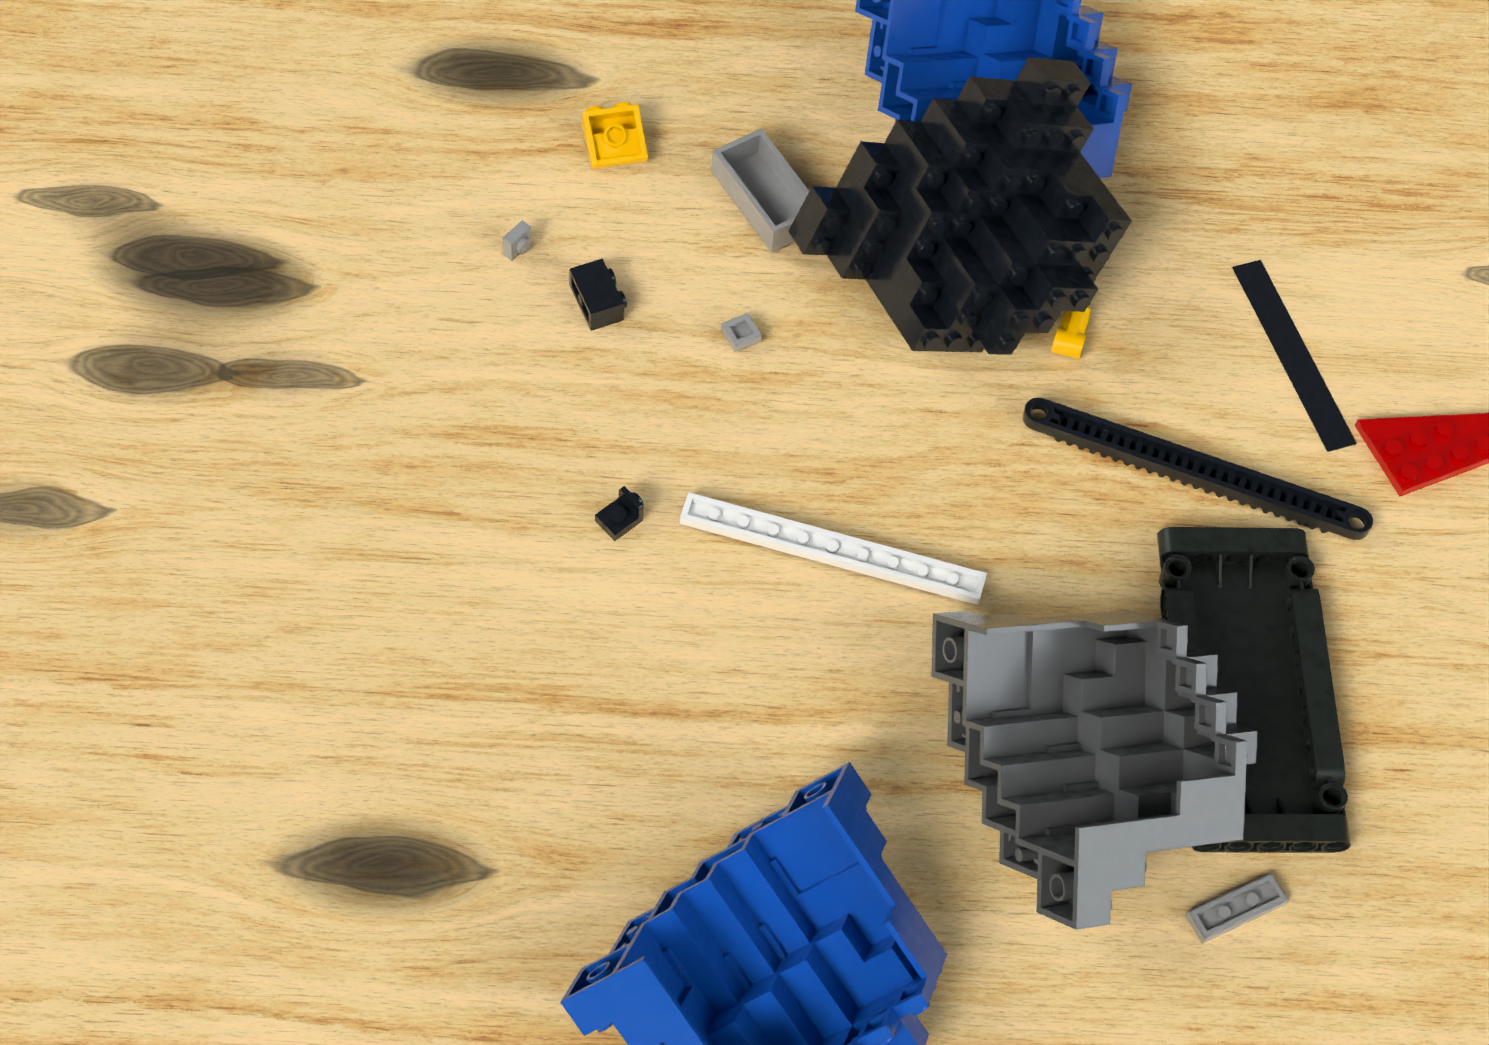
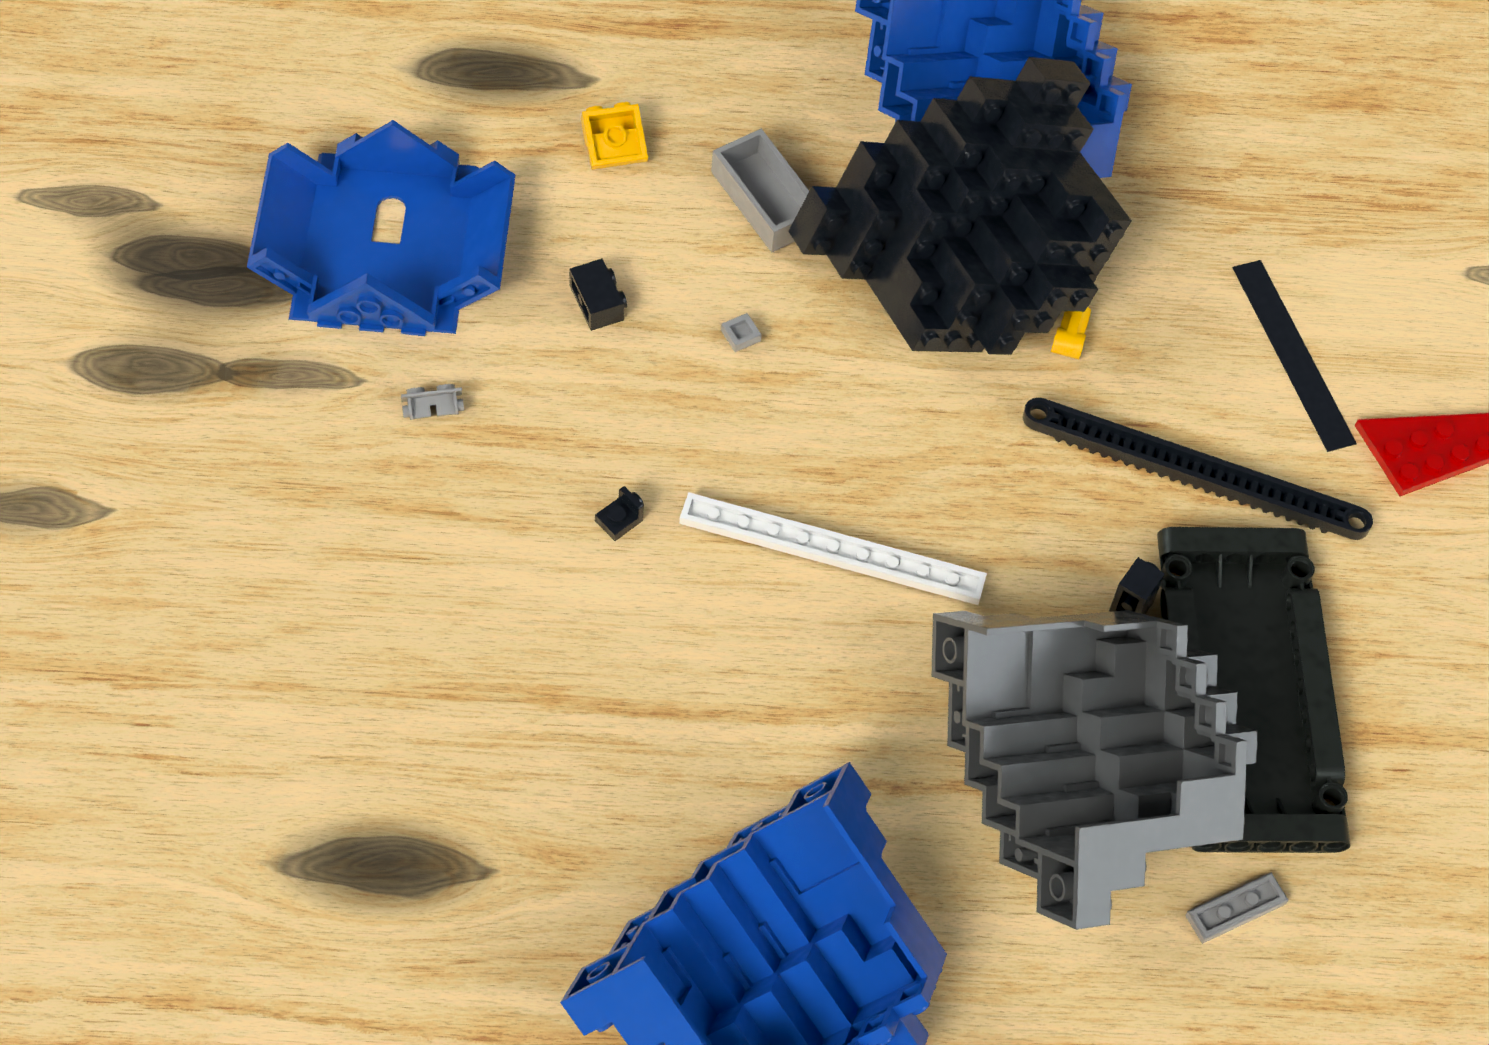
light grey plate [503,220,532,261] -> none
none -> blue panel [247,120,516,336]
none -> light grey hinge [401,384,464,420]
none -> black brick [1109,557,1165,614]

